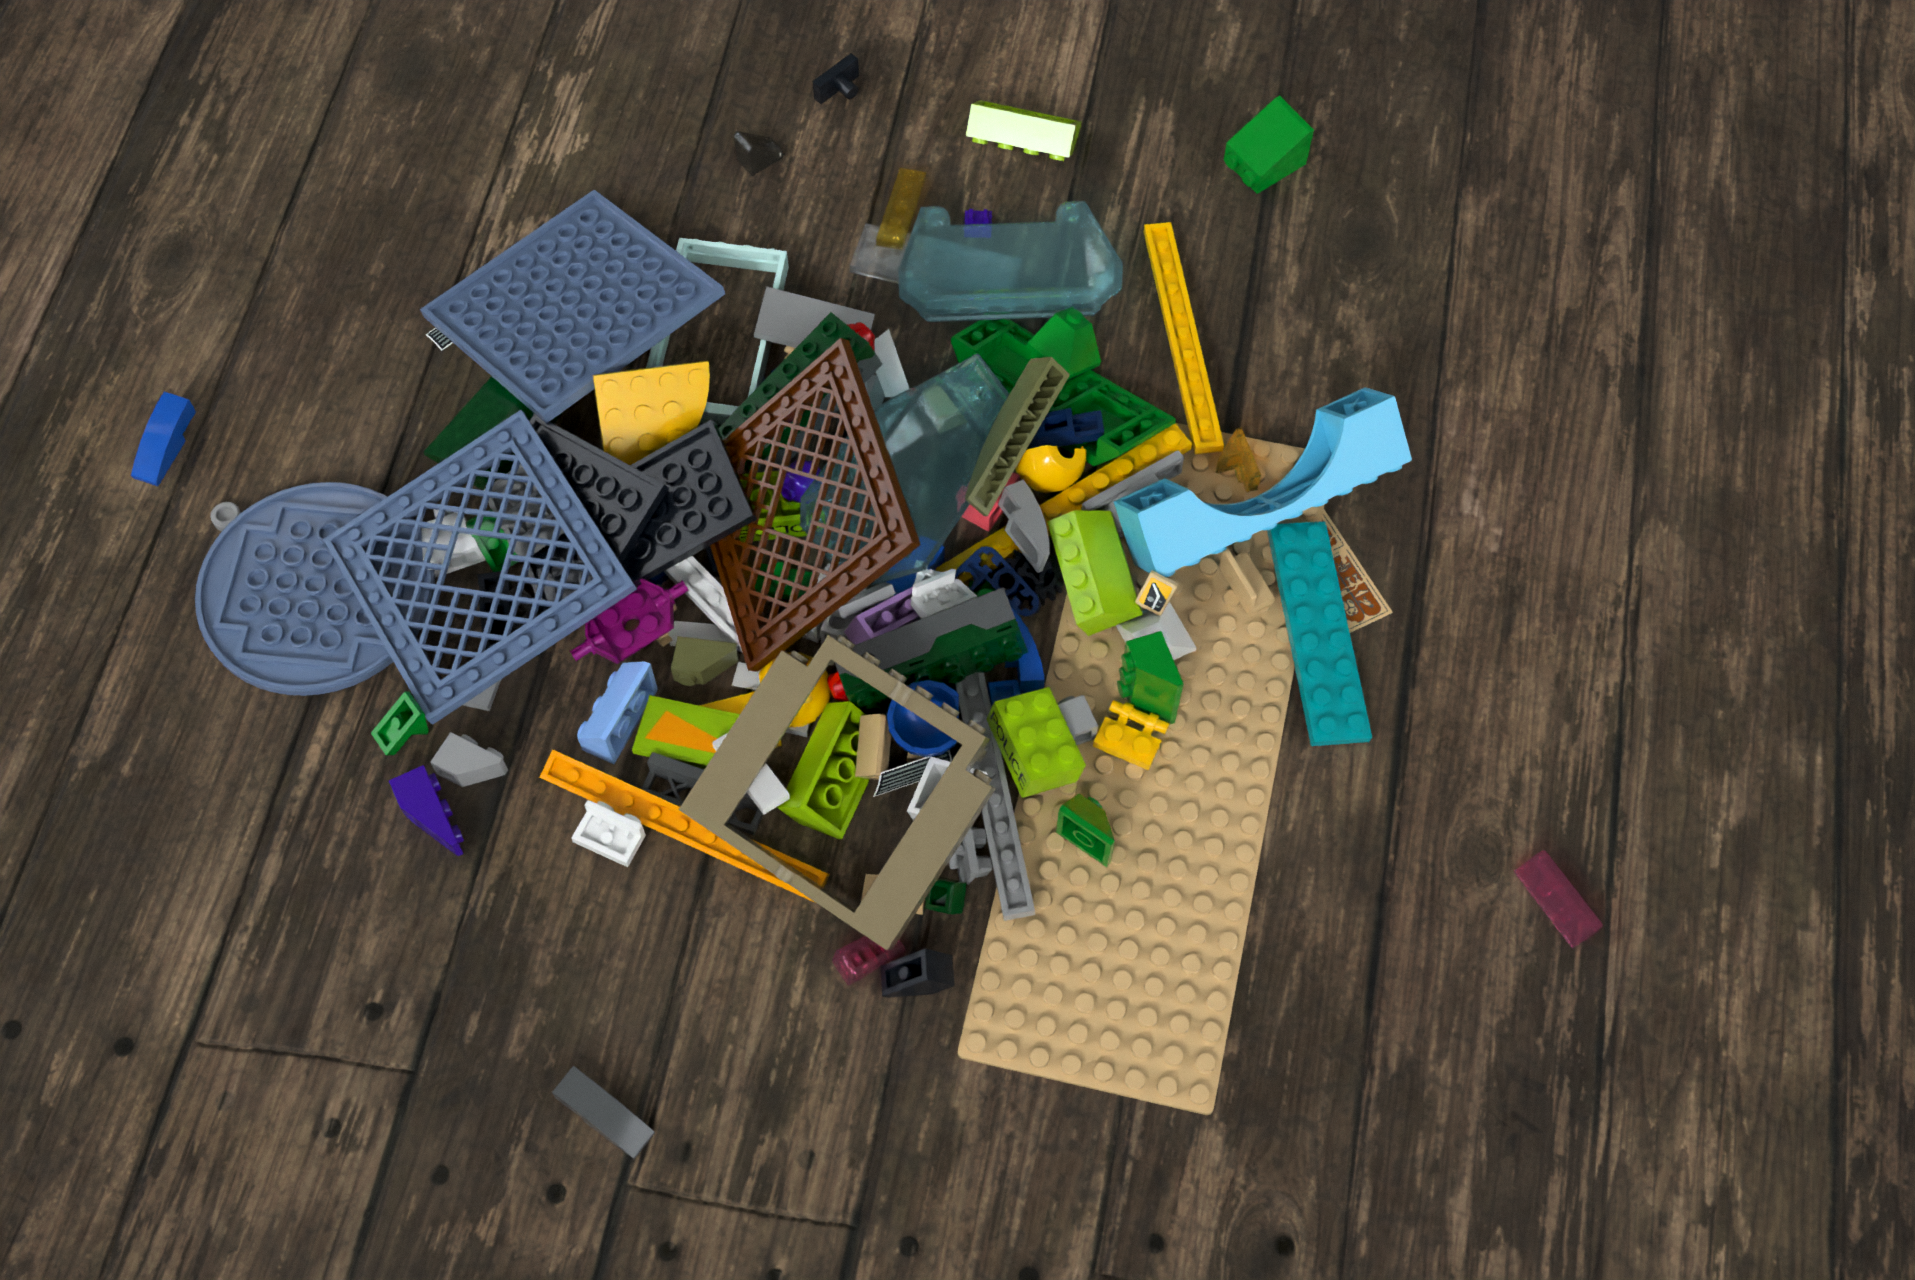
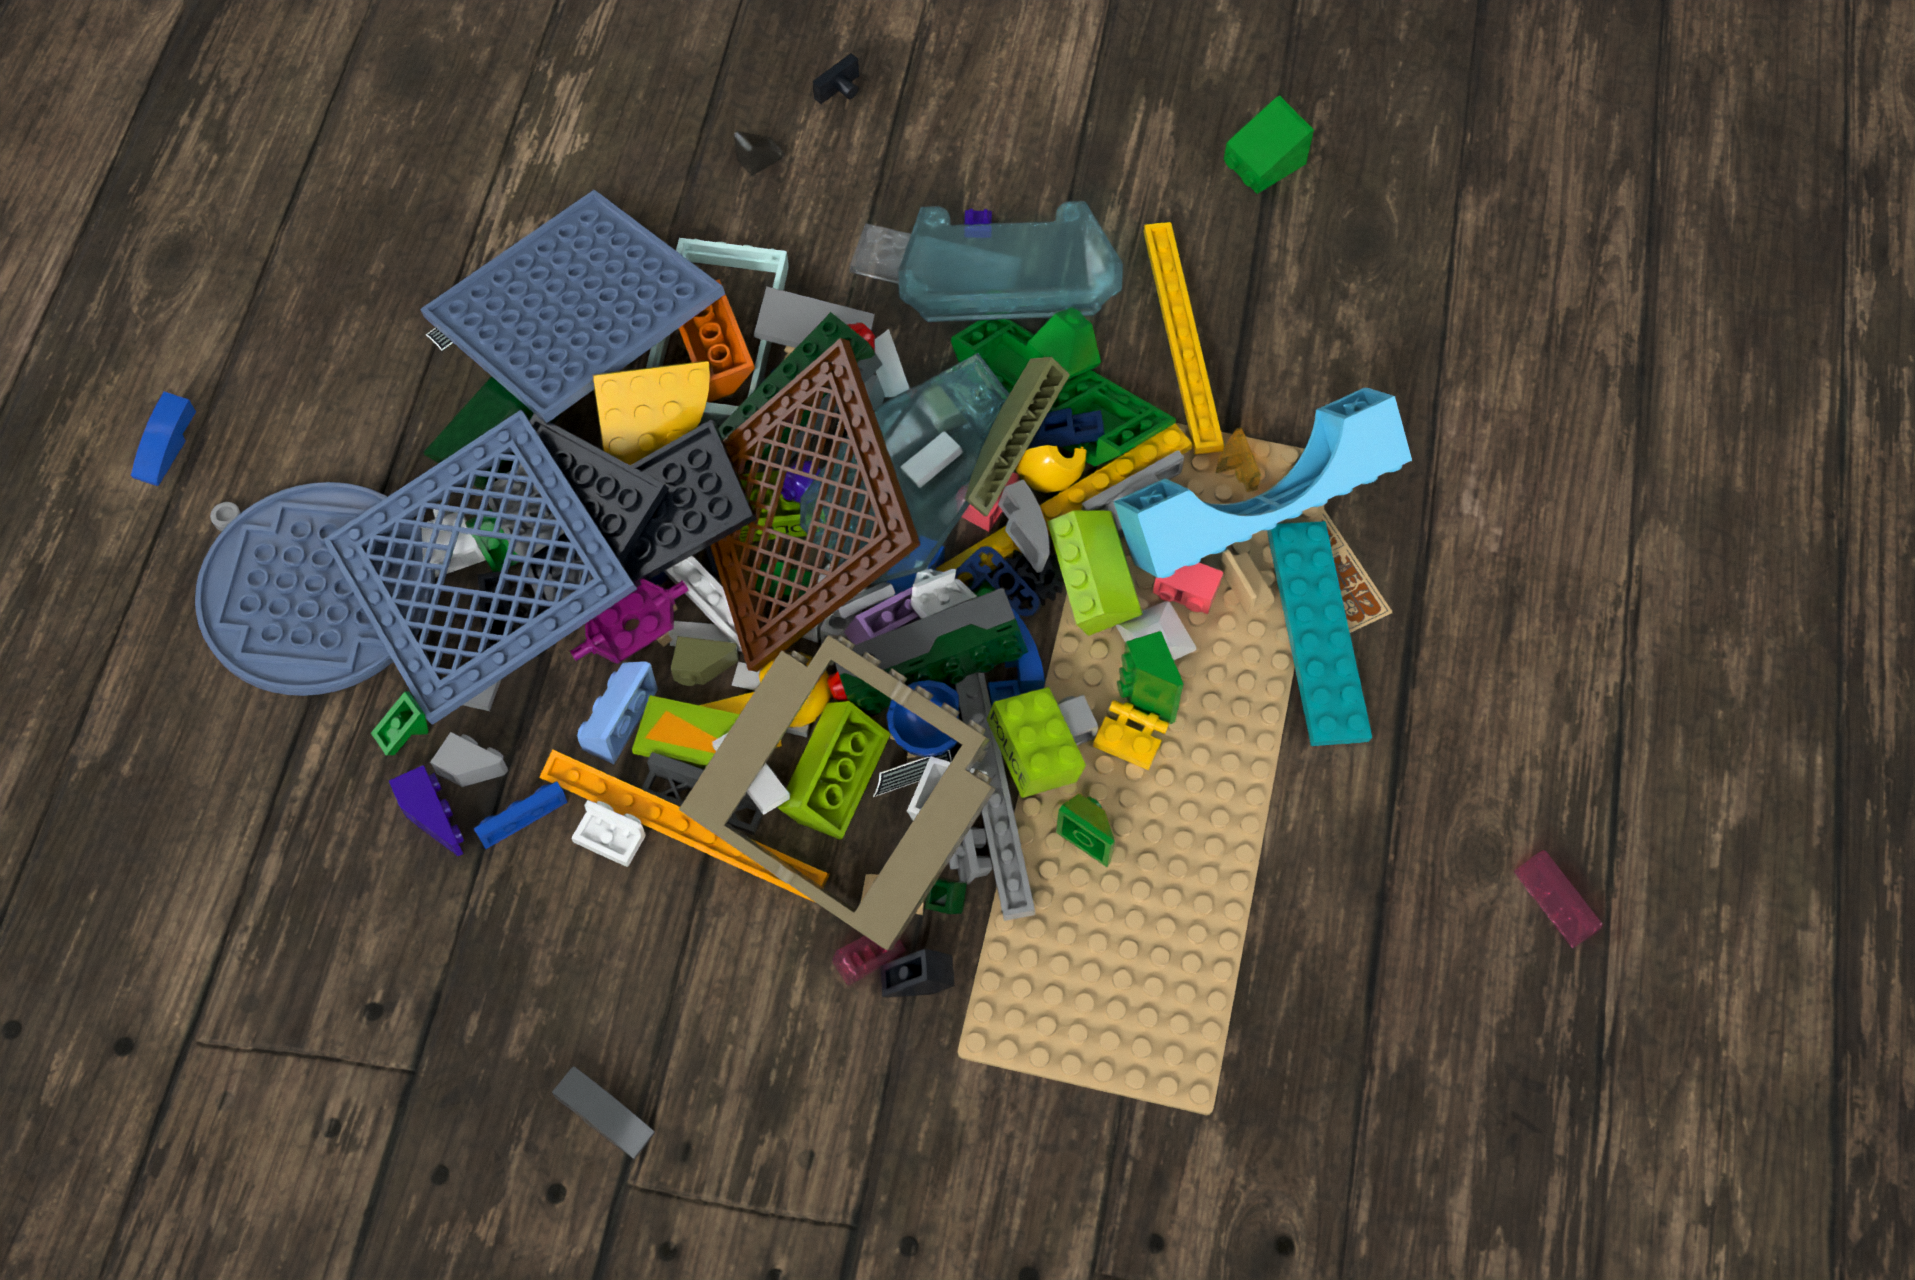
tan panel [855,714,891,780] -> none
clear yellow tile [876,168,926,250] -> none
slope [966,100,1082,161] -> none
slope [1135,570,1178,616] -> none
none -> blue plate [474,781,568,849]
none -> orange slope [678,279,755,402]
none -> white tile [900,431,963,488]
none -> coral slope [1153,563,1224,614]

